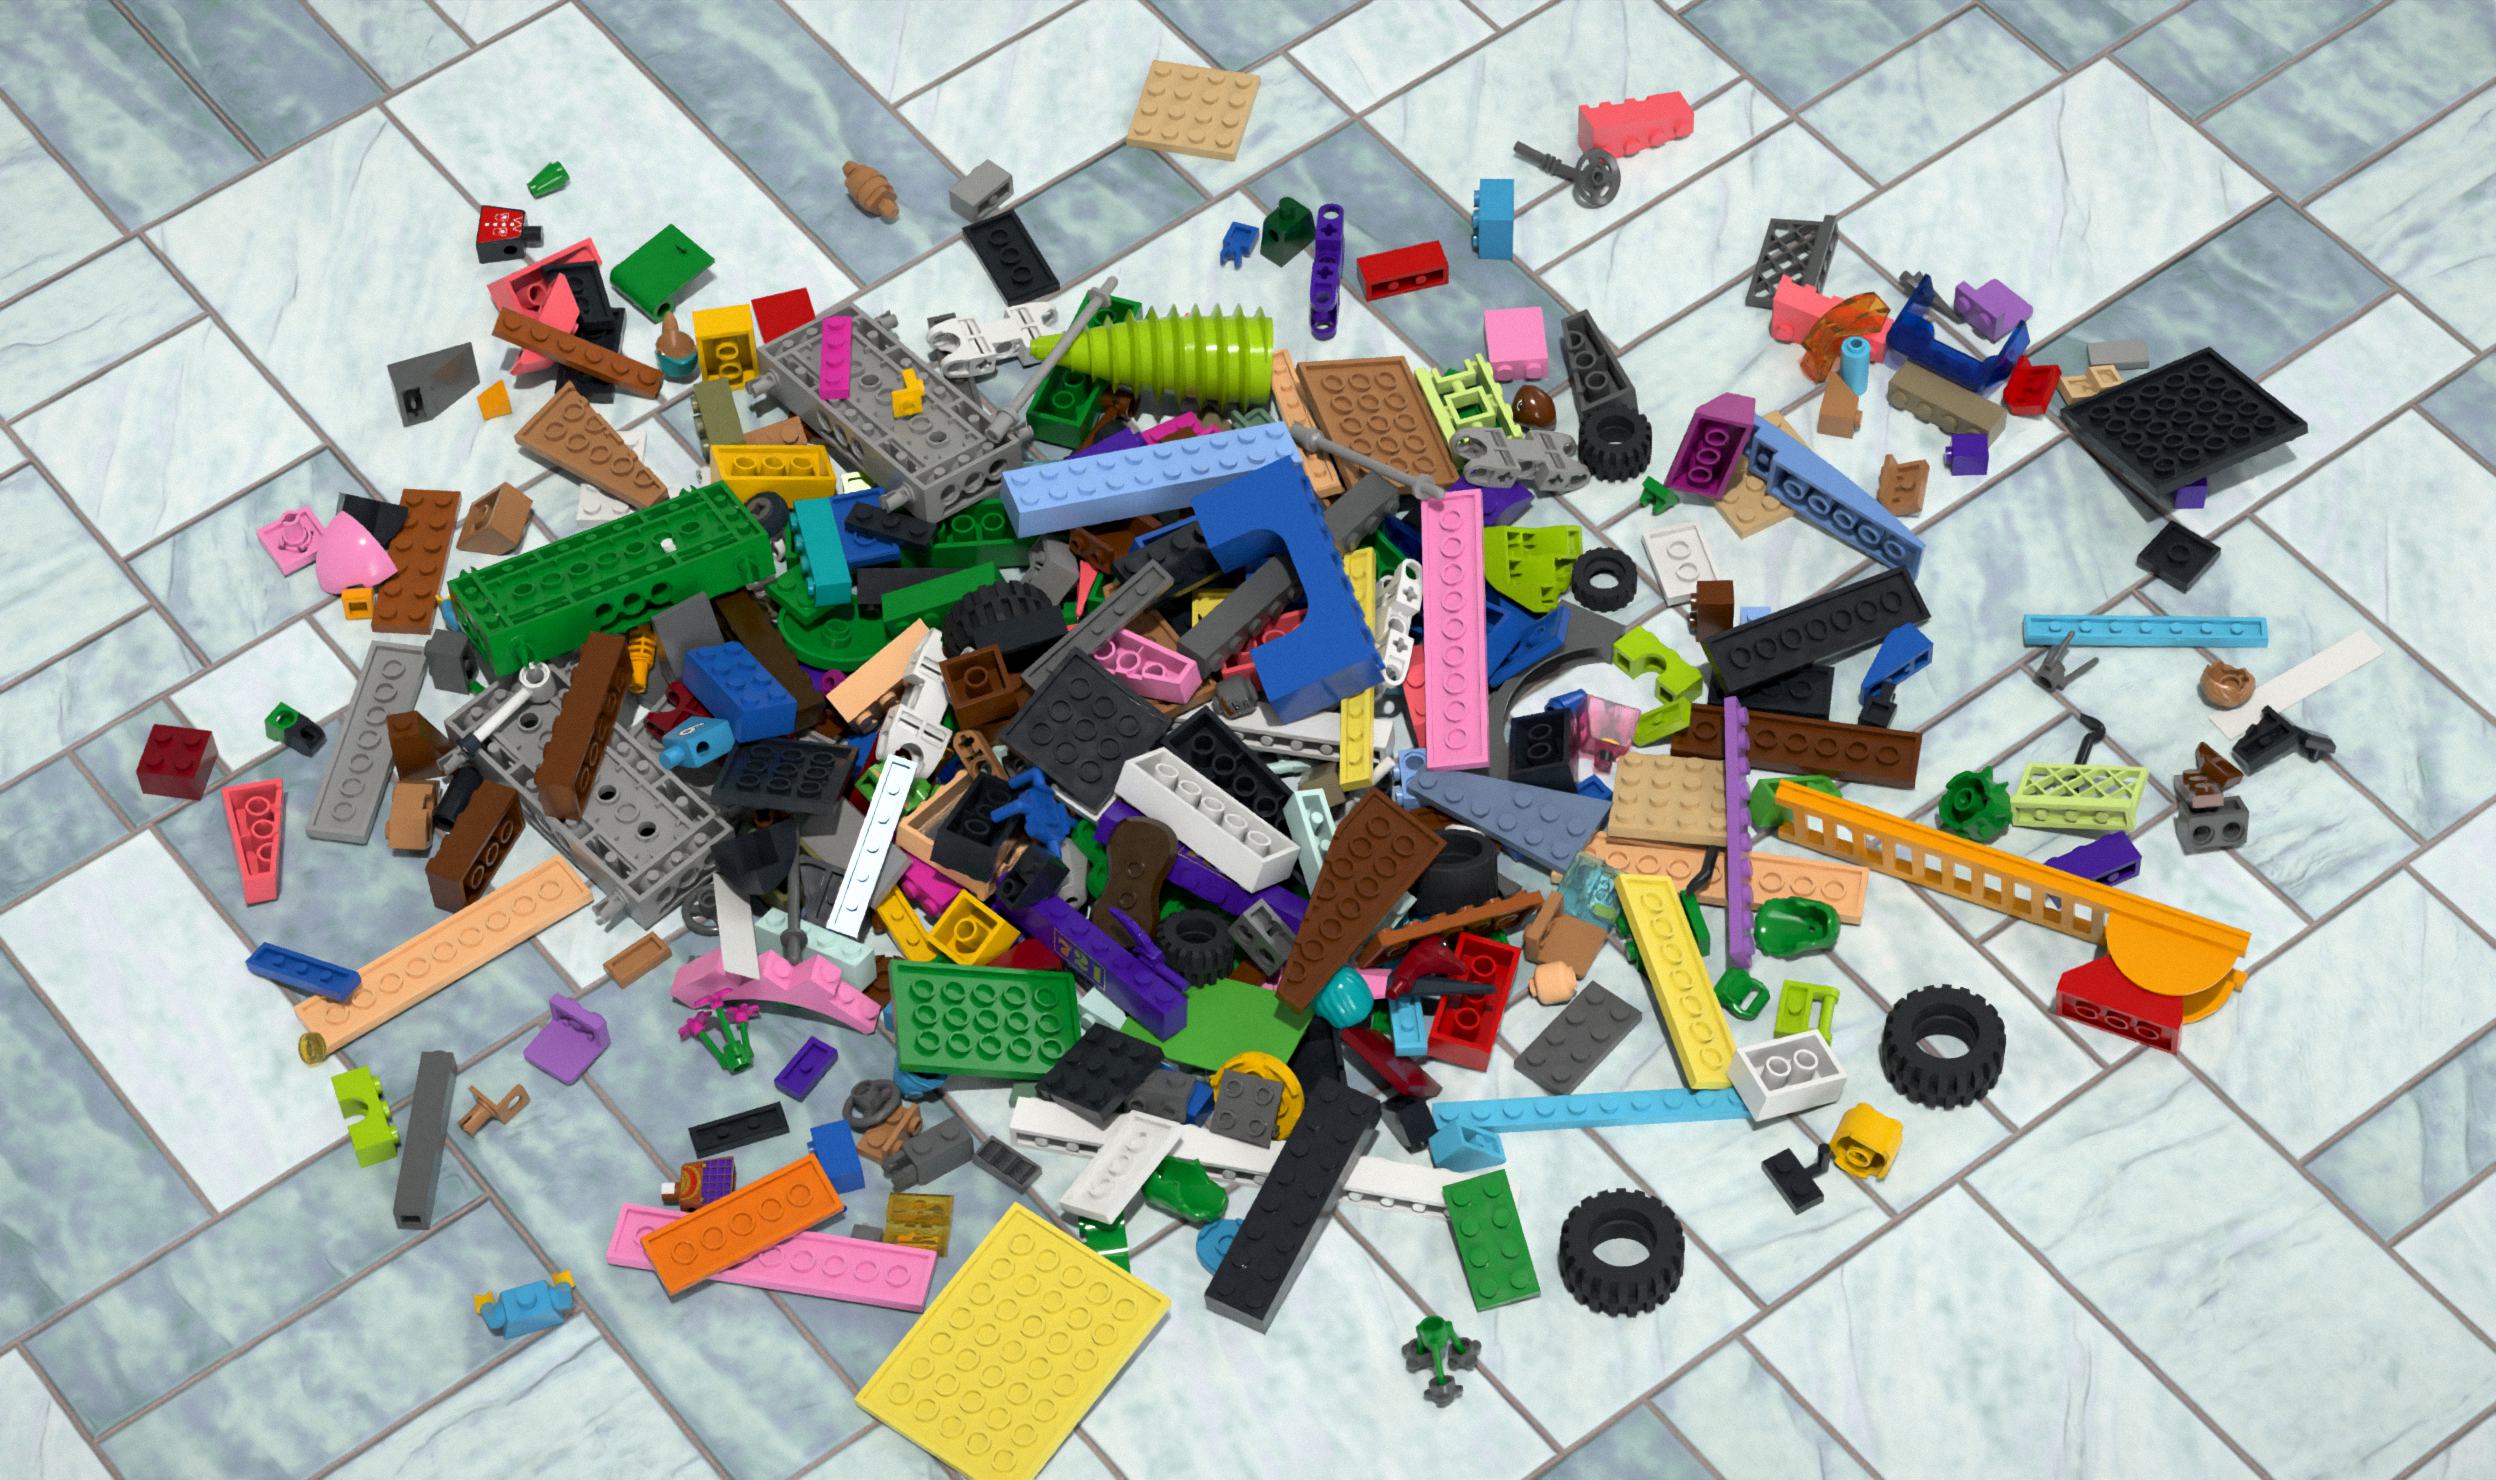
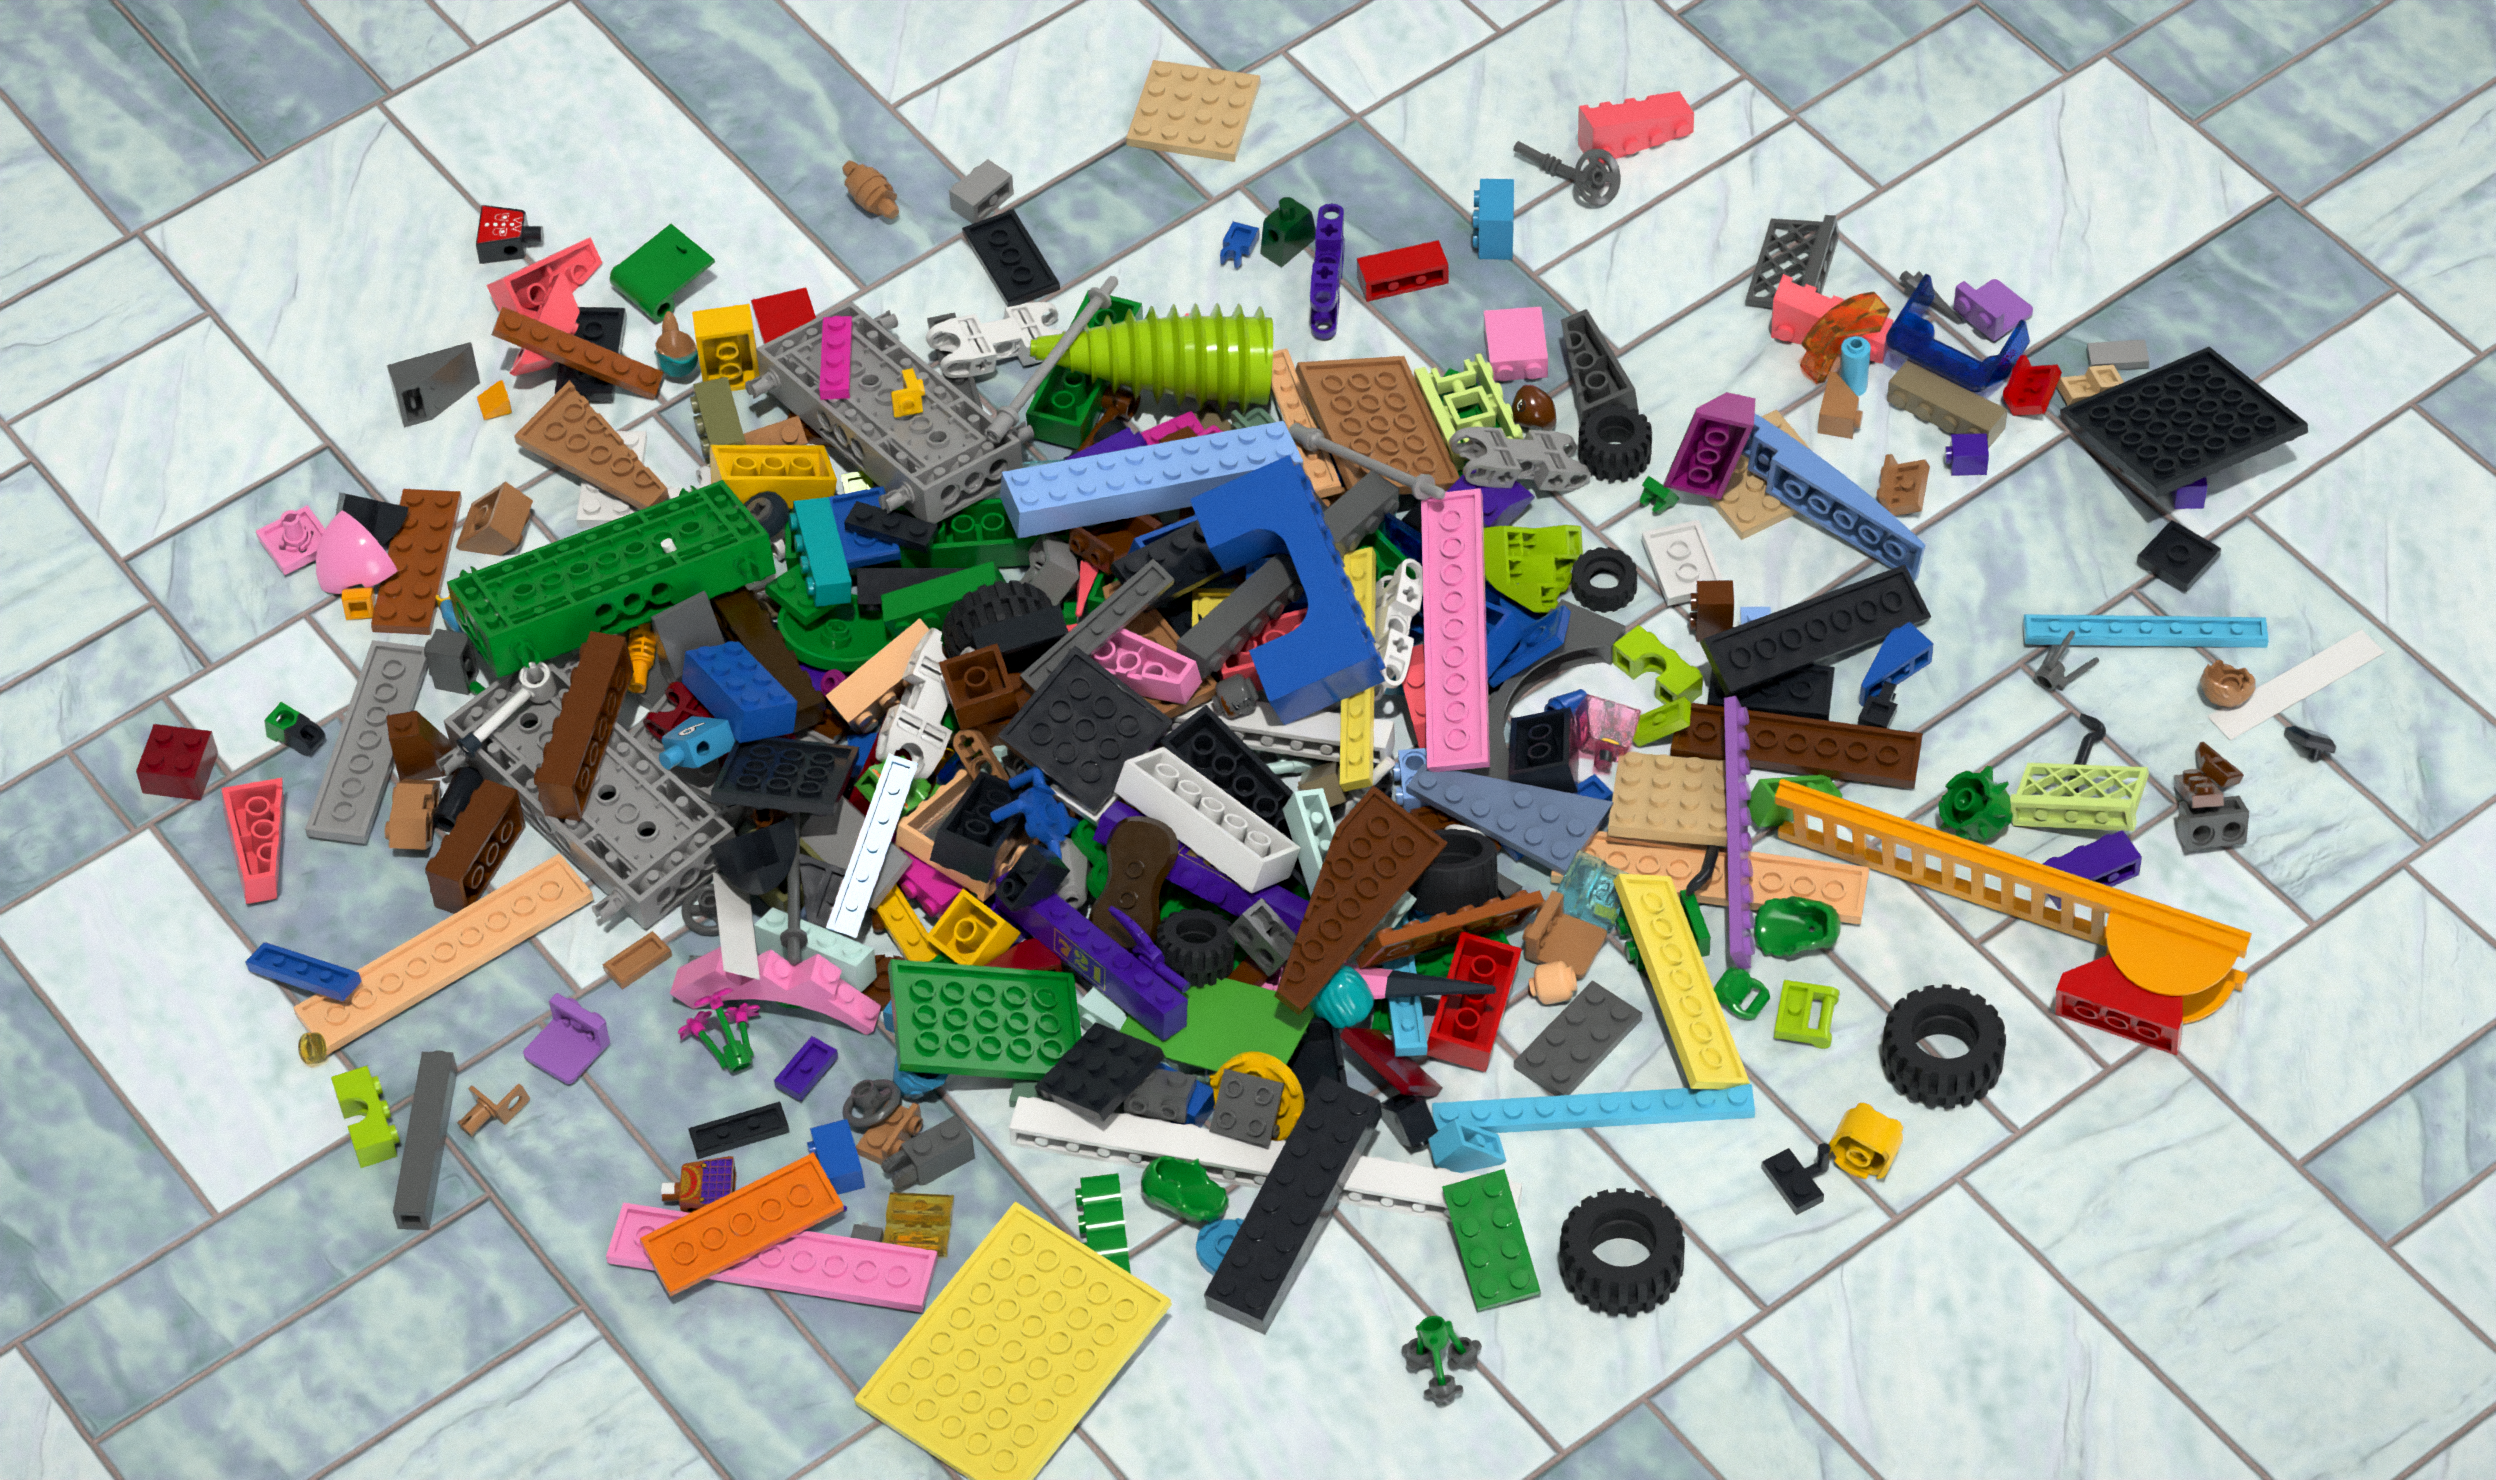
dark azure torso [473,1268,575,1340] -> none
green cone [526,161,570,198] -> none
black wing [540,260,615,331] -> none
tile [972,1135,1042,1195] -> none
white plate [1058,1110,1185,1224] -> none
dark red animal [1386,935,1468,1000] -> none
white brick [1726,1029,1848,1122] -> none
black wing [2232,705,2302,772] -> none

